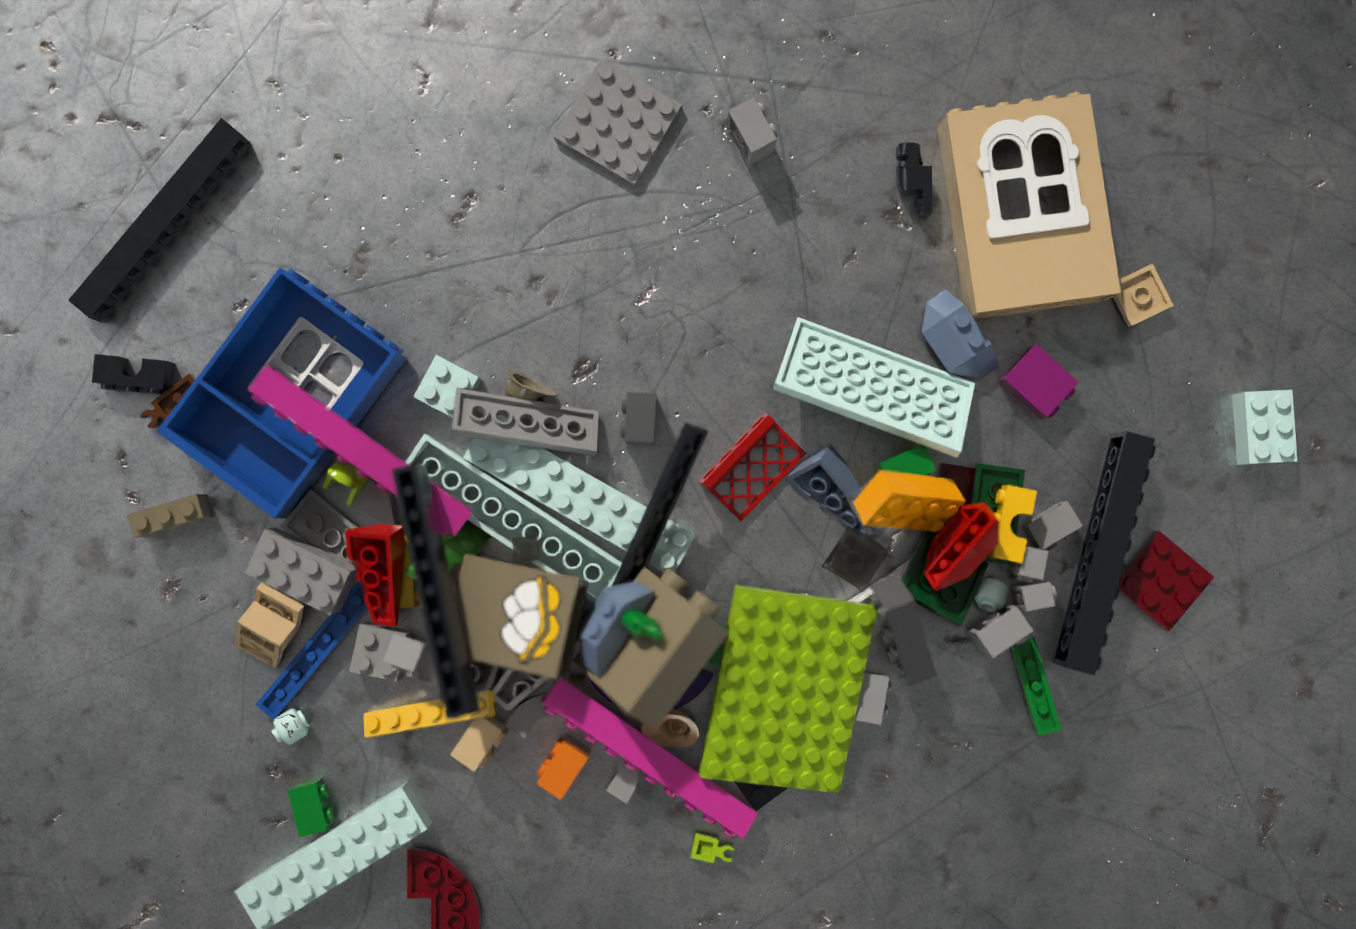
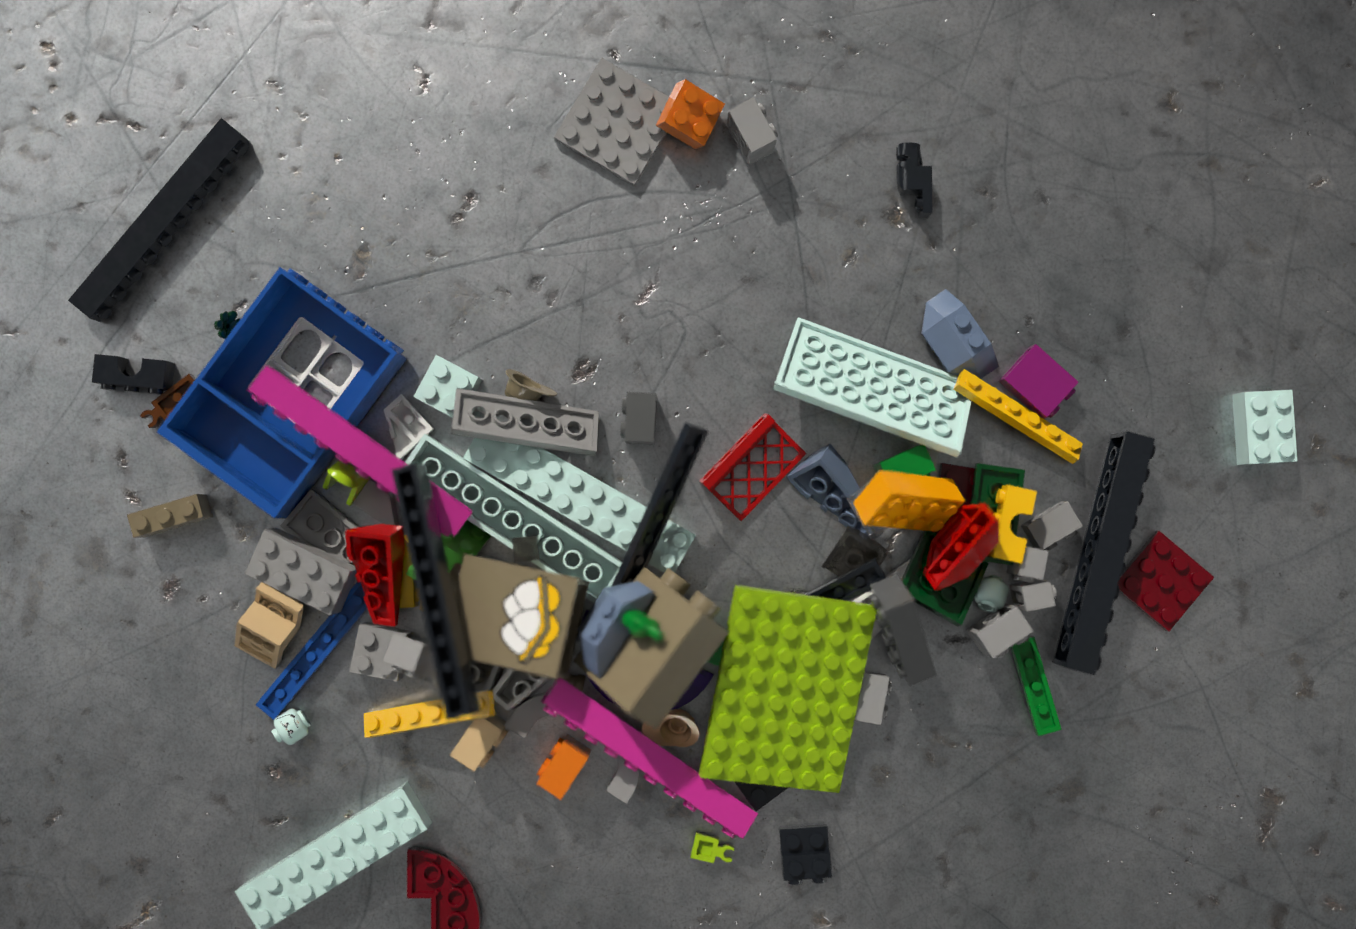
green brick [287,778,335,838] -> none
tan panel [937,92,1121,319] -> none
tan plate [1113,264,1174,327] -> none
none -> dark green plant [214,311,240,339]
none -> white wing [384,394,435,460]
none -> orange brick [655,79,725,149]
none -> black plate [779,824,832,885]
none -> black plate [805,557,887,601]
none -> yellow plate [953,369,1083,464]

